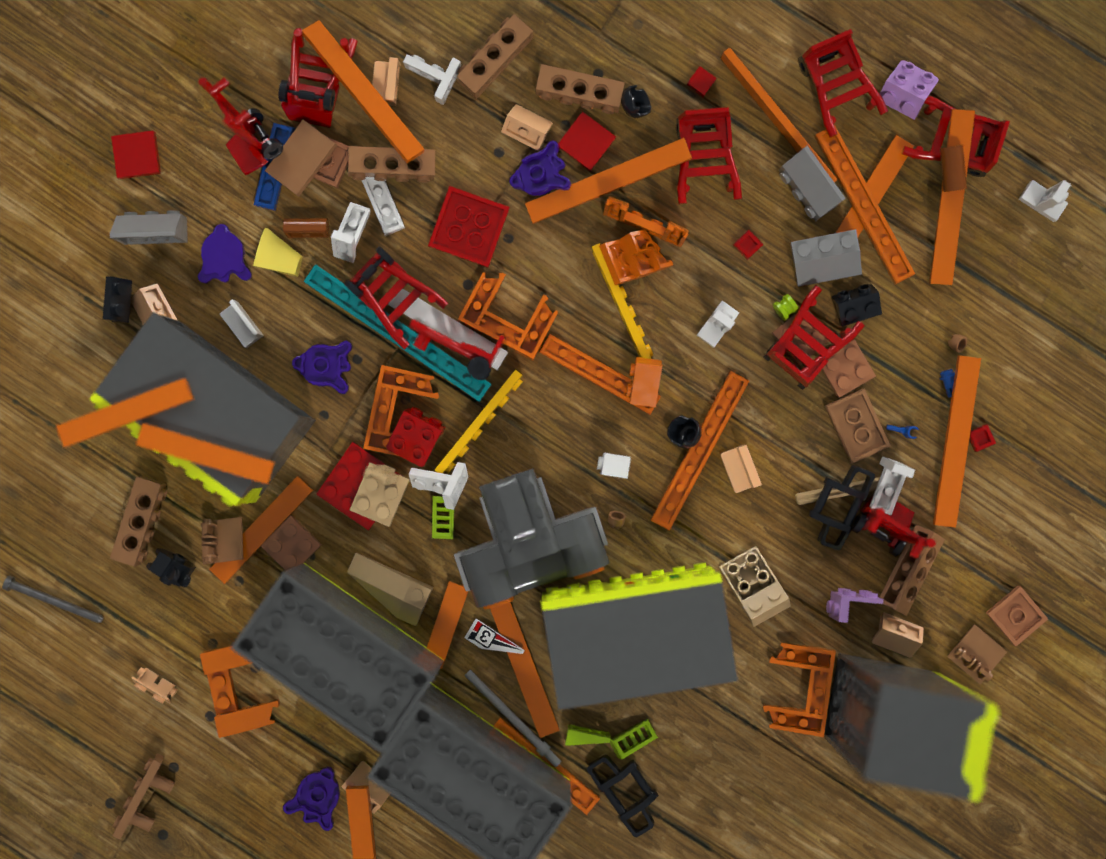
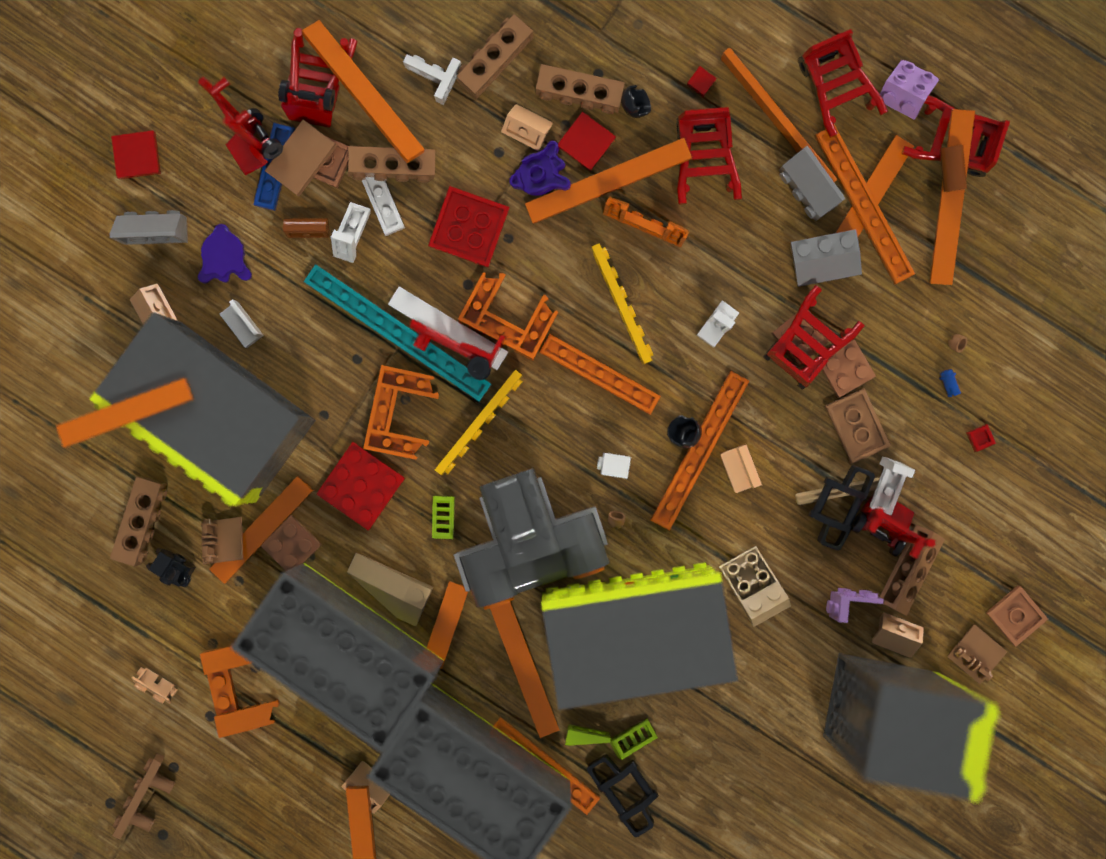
flat silver bar [2,575,104,623] -> none
black bracket [103,276,132,323] -> none
orange tile [136,423,275,484] -> none
light yellow slope [253,228,303,277] -> none
dark purple tile [283,767,340,831] -> none
dark purple tile [292,341,352,394] -> none
red hand [343,246,448,350] -> none
tan bracket [350,463,410,527] -> none
light nougat panel [372,57,400,106] -> none
red bracket [386,407,446,467] -> none
white bracket [409,462,468,510] -> none
sticker [464,619,525,654] -> none
light grey bar [464,670,561,767] -> none
orange slope [599,229,674,286] -> none
orange brick [626,357,662,407] -> none
red tile [733,230,764,260] -> none
orange wedge [763,642,836,737] -> none
lime wheel [772,294,799,321] -> none
black bracket [831,284,882,327] -> none
blue hand [886,424,919,439] -> none
orange tile [933,355,981,528] -> none
white bracket [1019,180,1071,222] -> none

